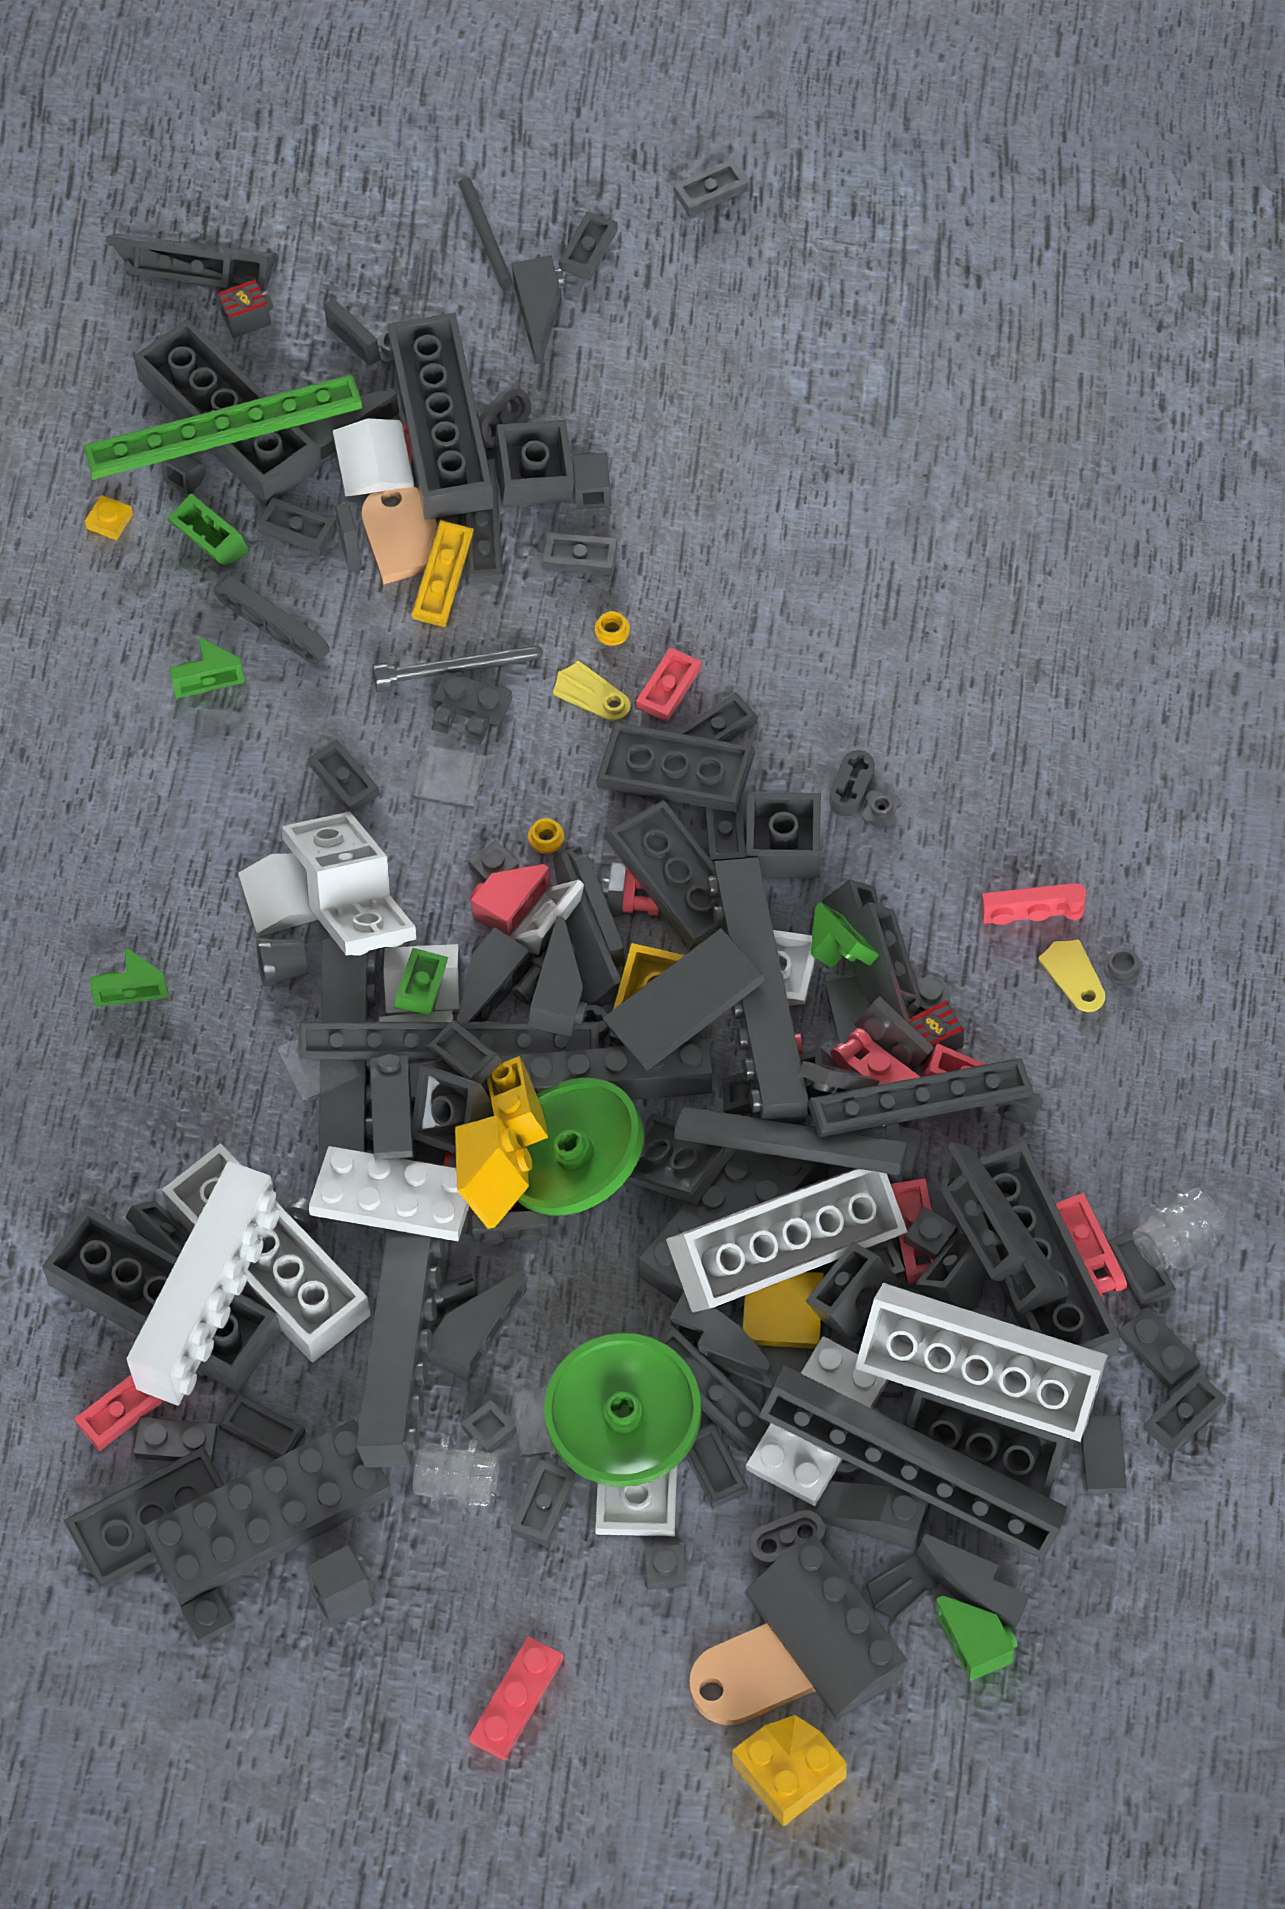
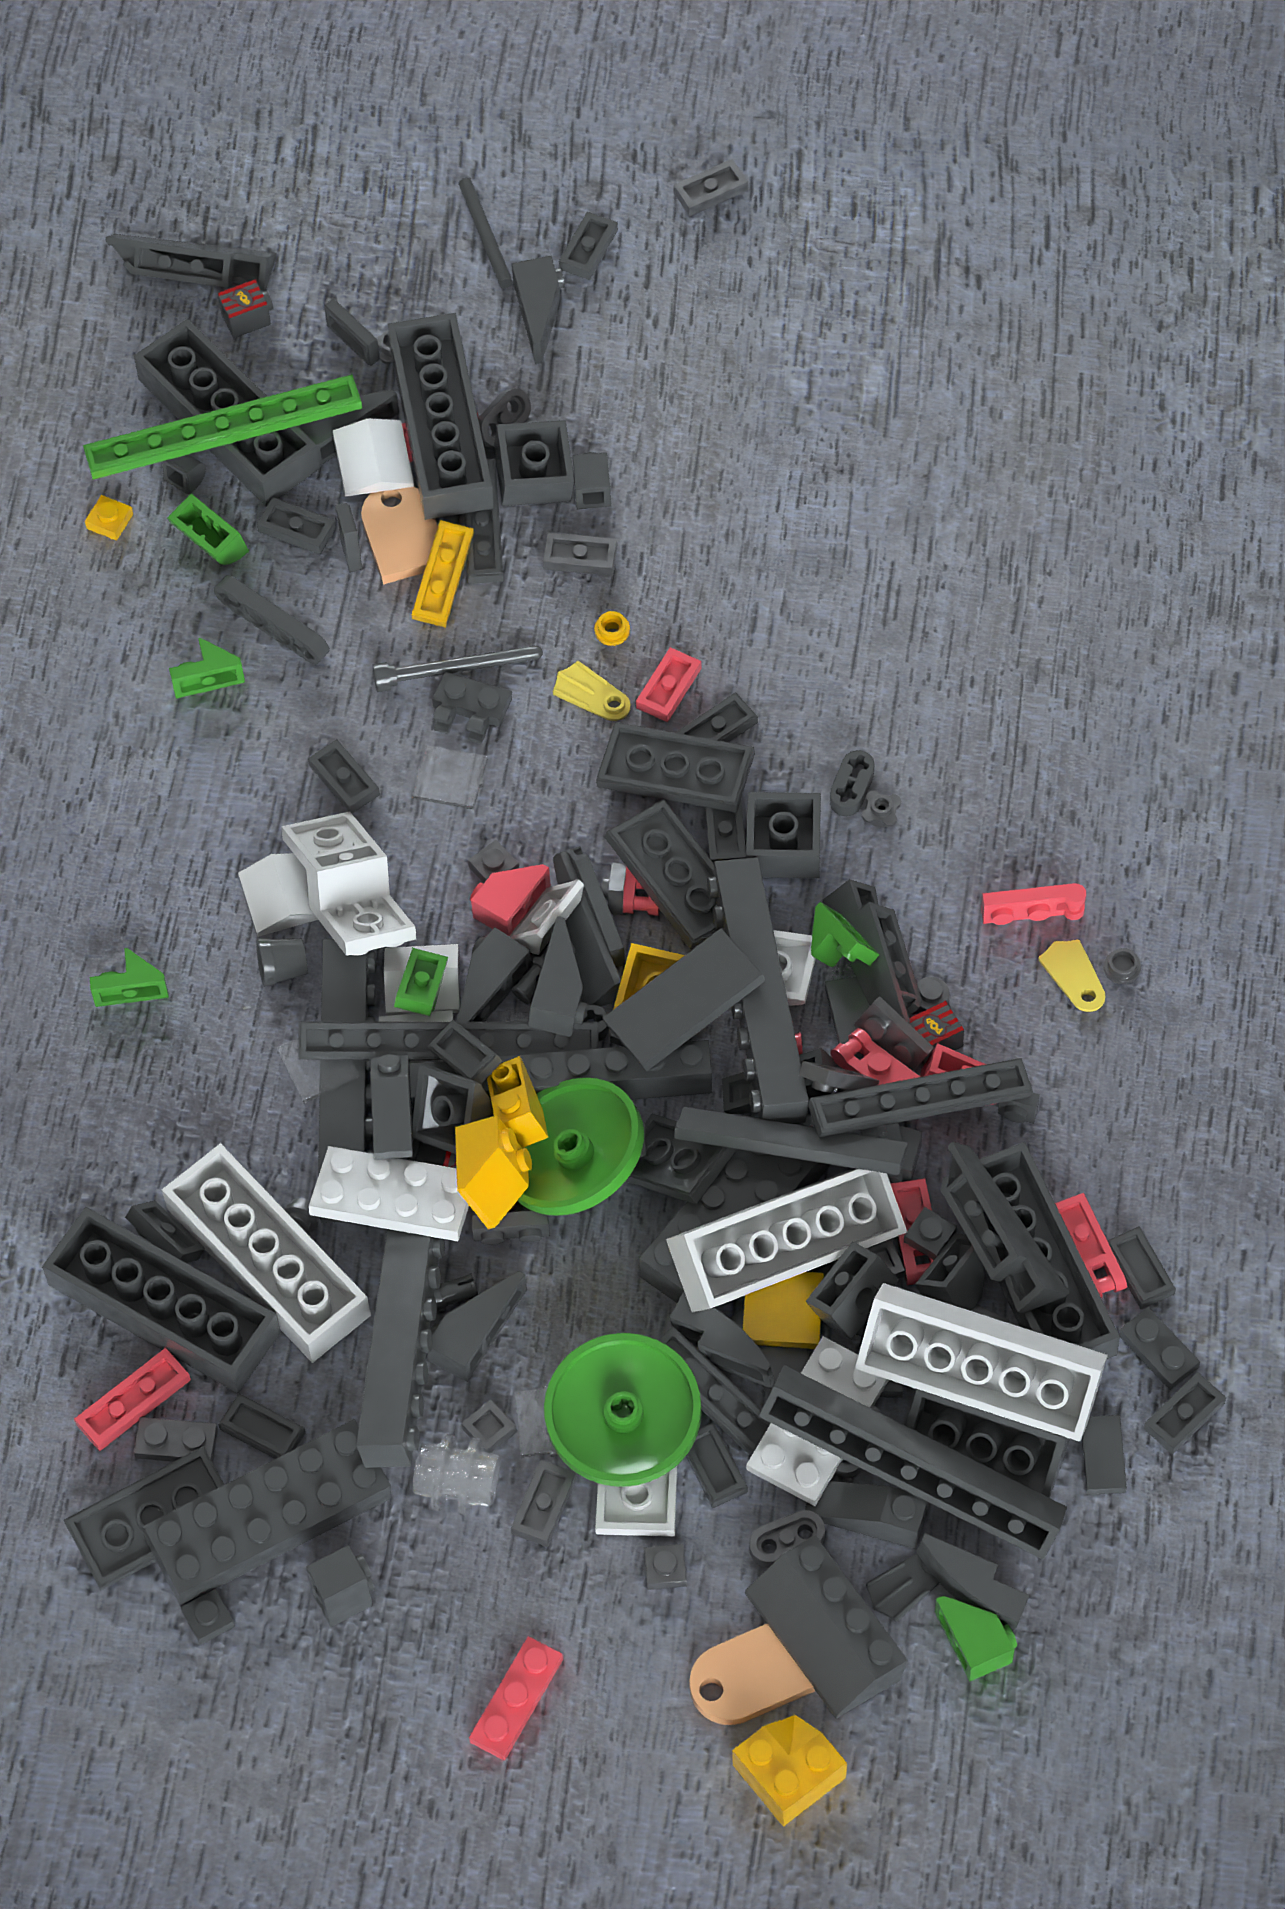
white brick [127,1160,280,1406] -> none
yellow plate [528,818,564,854] -> none
clear piece [1133,1187,1224,1271] -> none

